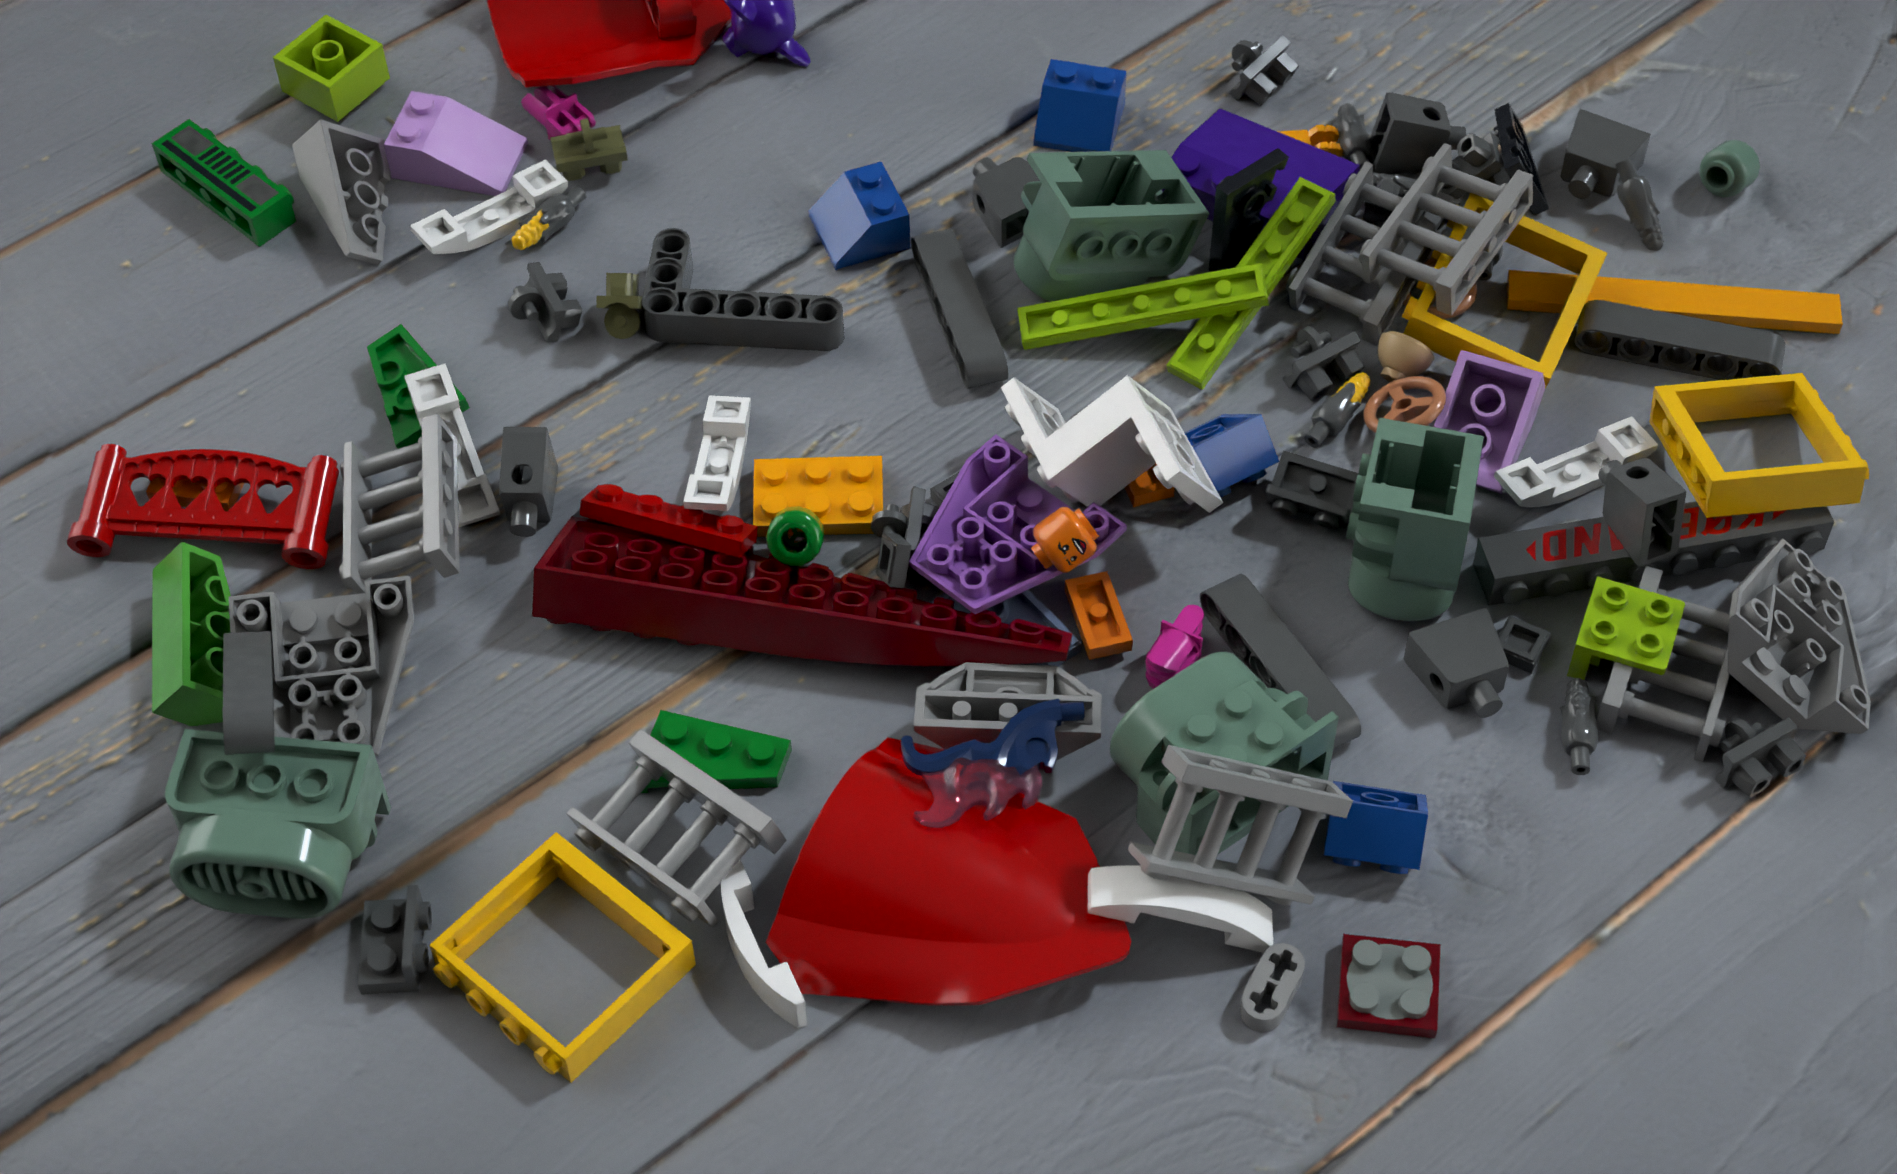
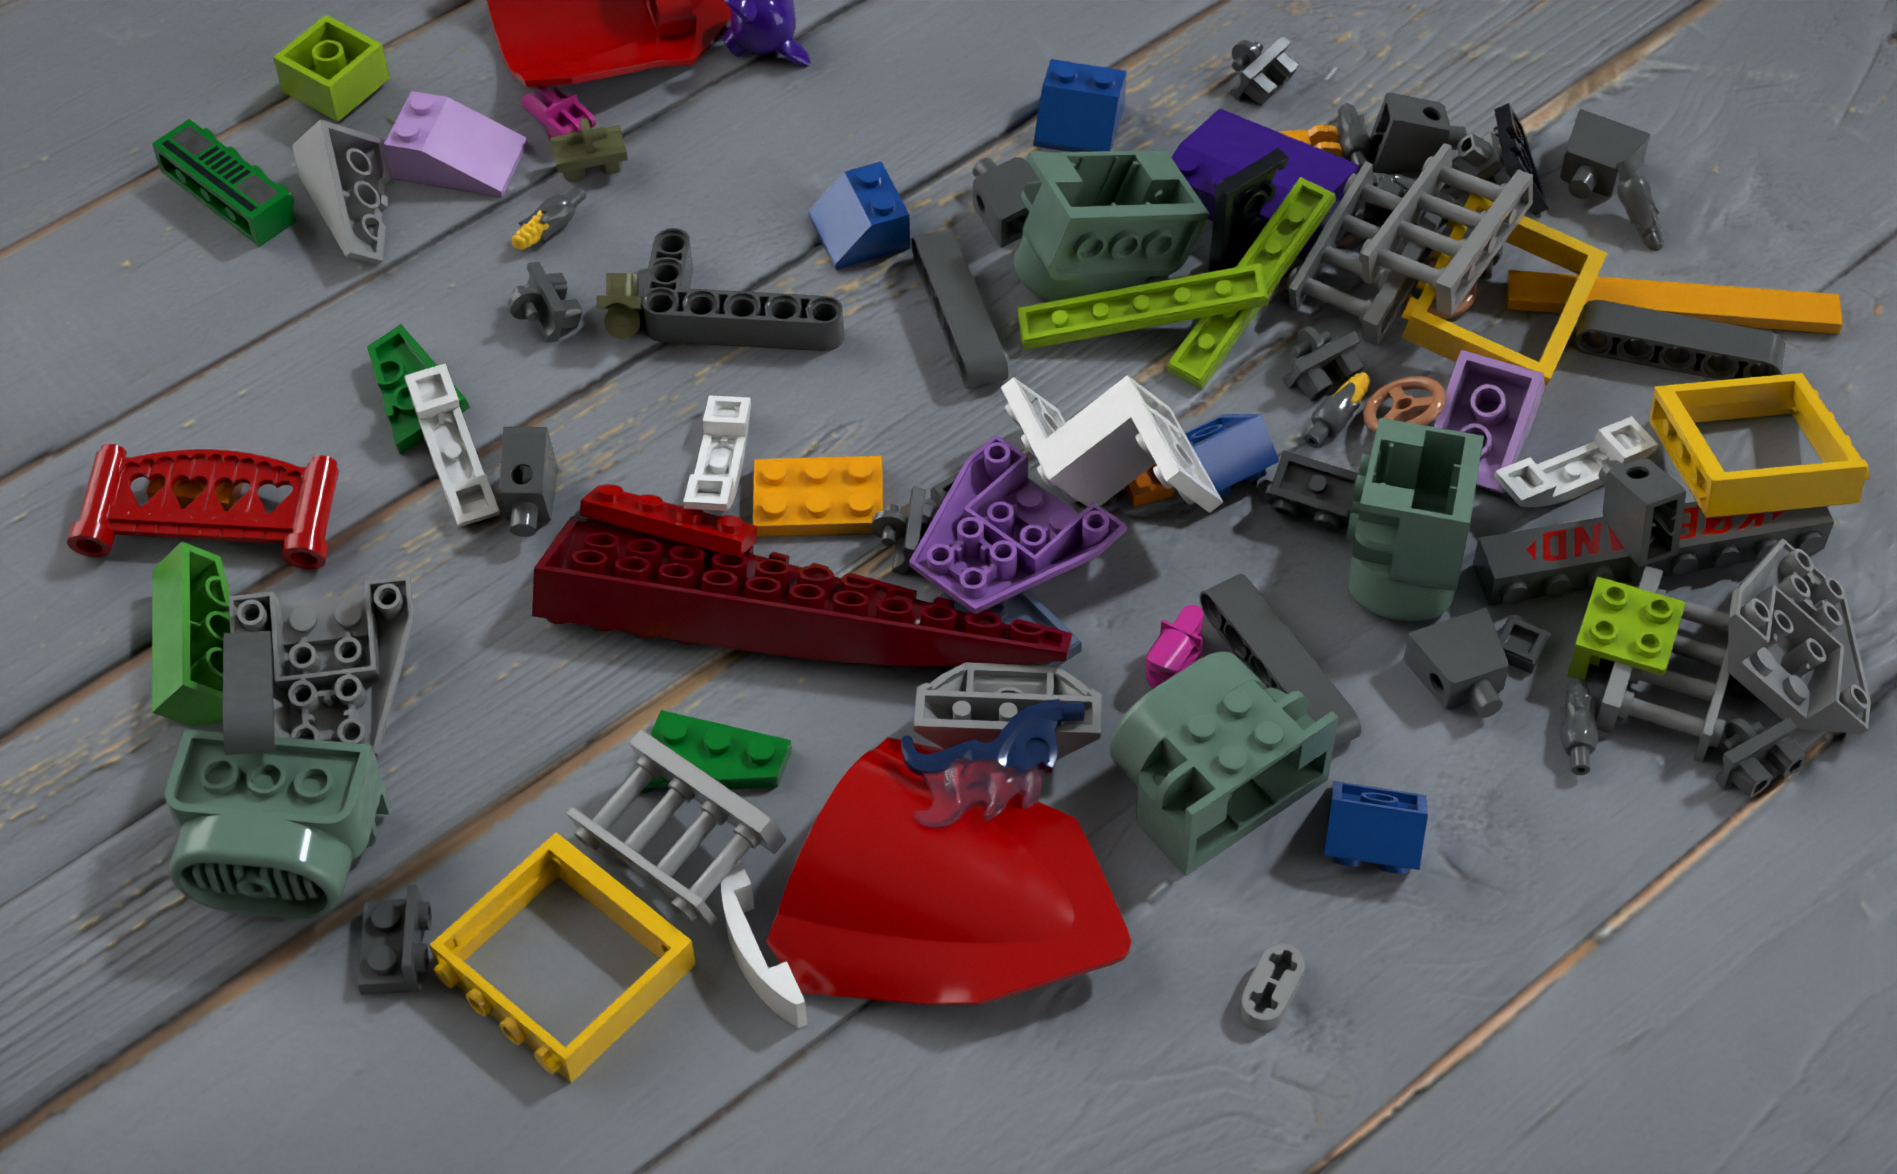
light grey fence [339,413,460,594] -> none
white slope [410,159,568,254] -> none
green head [766,506,824,567] -> none
dark grey tile [876,533,912,588] -> none
orange head [1031,507,1100,573] -> none
orange plate [1064,571,1133,660] -> none
white slope [1088,865,1273,953] -> none
light grey fence [1128,745,1353,905] -> none
light grey piece [1337,934,1441,1038] -> none
tan brick [1377,331,1435,382] -> none
sand green head [1699,140,1760,198] -> none

